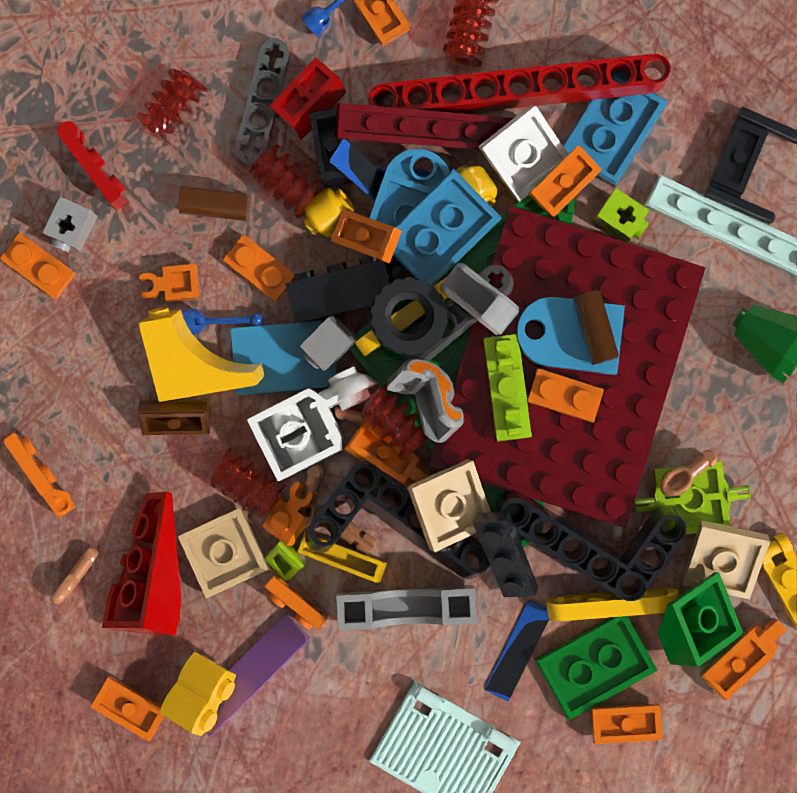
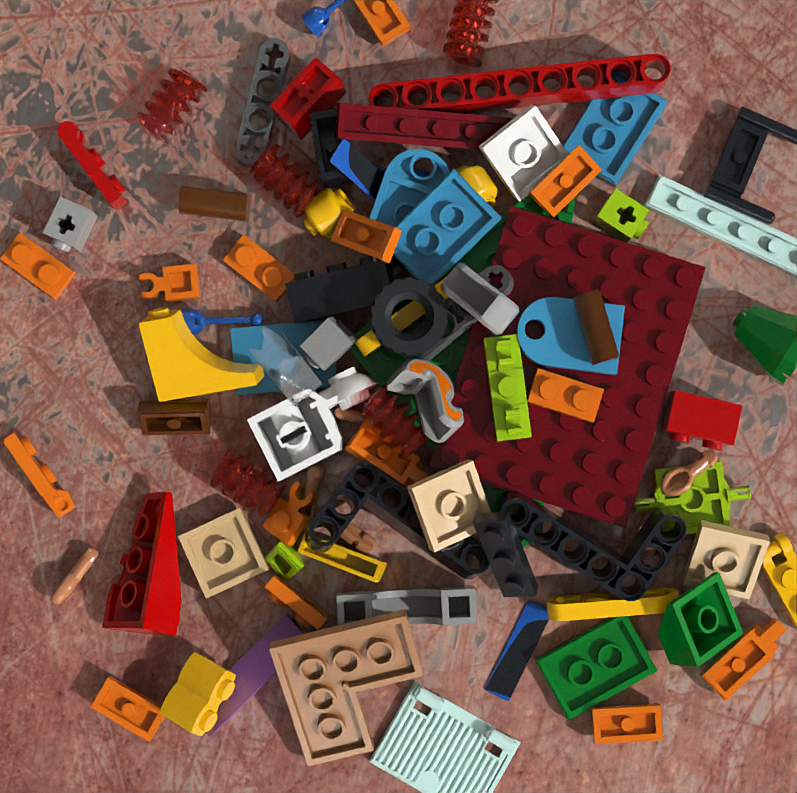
none -> clear piece [249,324,322,406]
none -> medium nougat plate [269,609,424,766]
none -> red brick [660,390,743,451]

